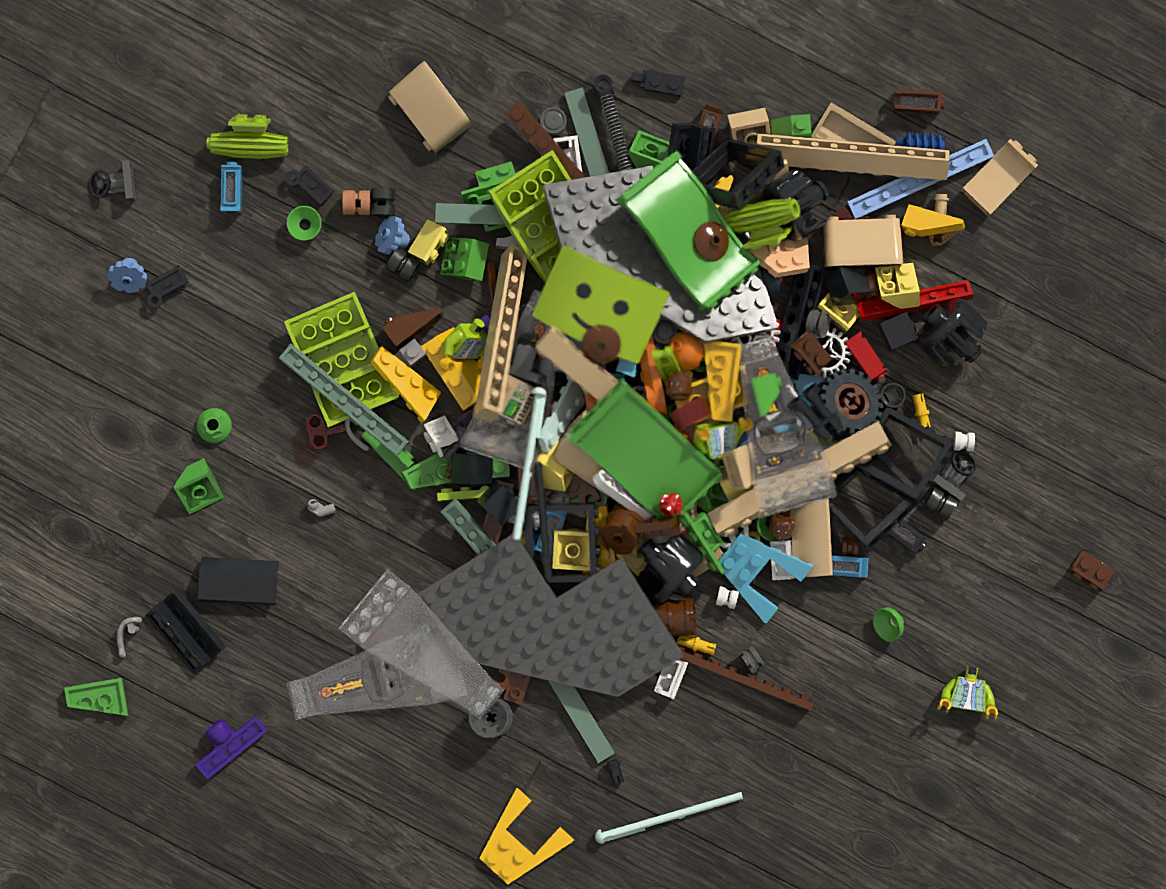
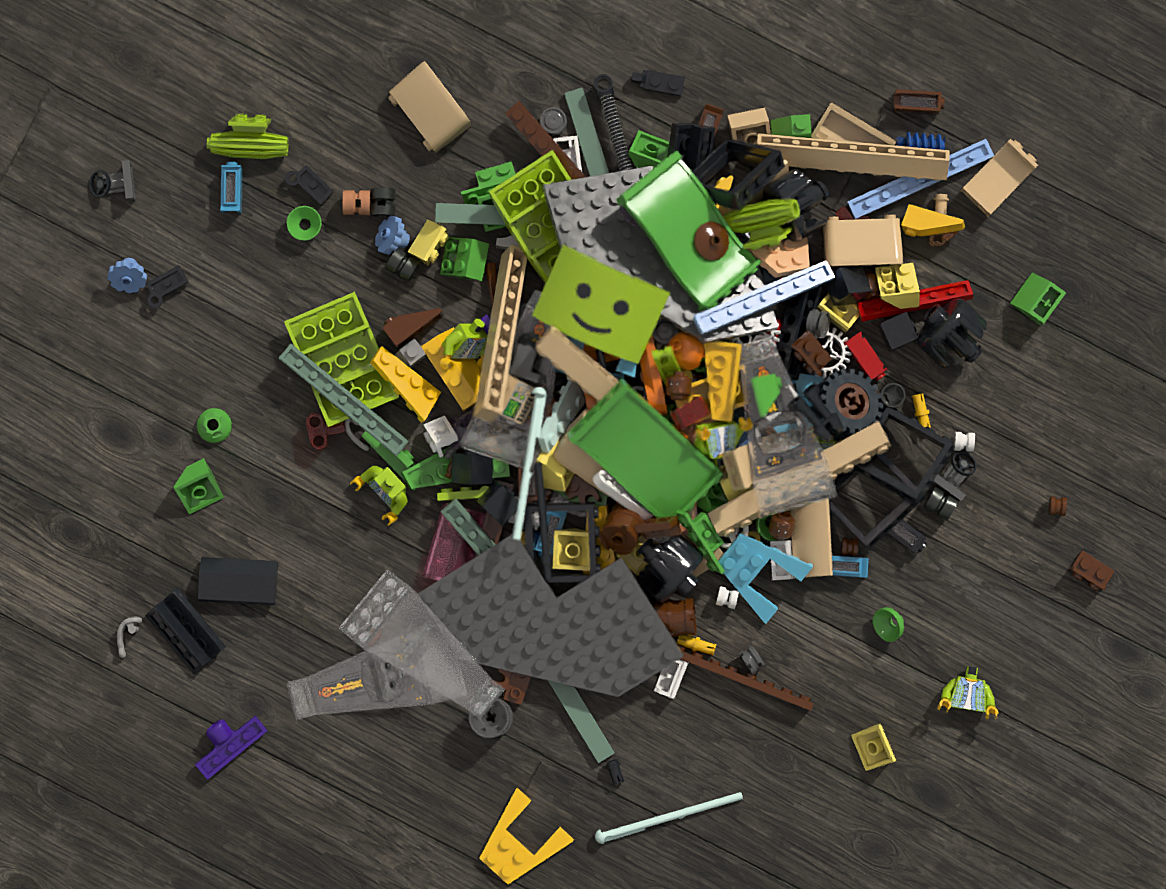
bright green wing [64,678,129,716] -> none
light grey arm [308,499,336,517] -> none
reddish brown dish [582,325,621,364] -> none
red gear [659,493,683,517] -> none
none -> lime torso [350,466,408,525]
none -> clear pink slope [422,502,486,581]
none -> plate [693,261,835,335]
none -> light yellow slope [851,724,896,771]
none -> bright green slope [1010,273,1066,326]
none -> reddish brown wheel [1048,496,1067,516]

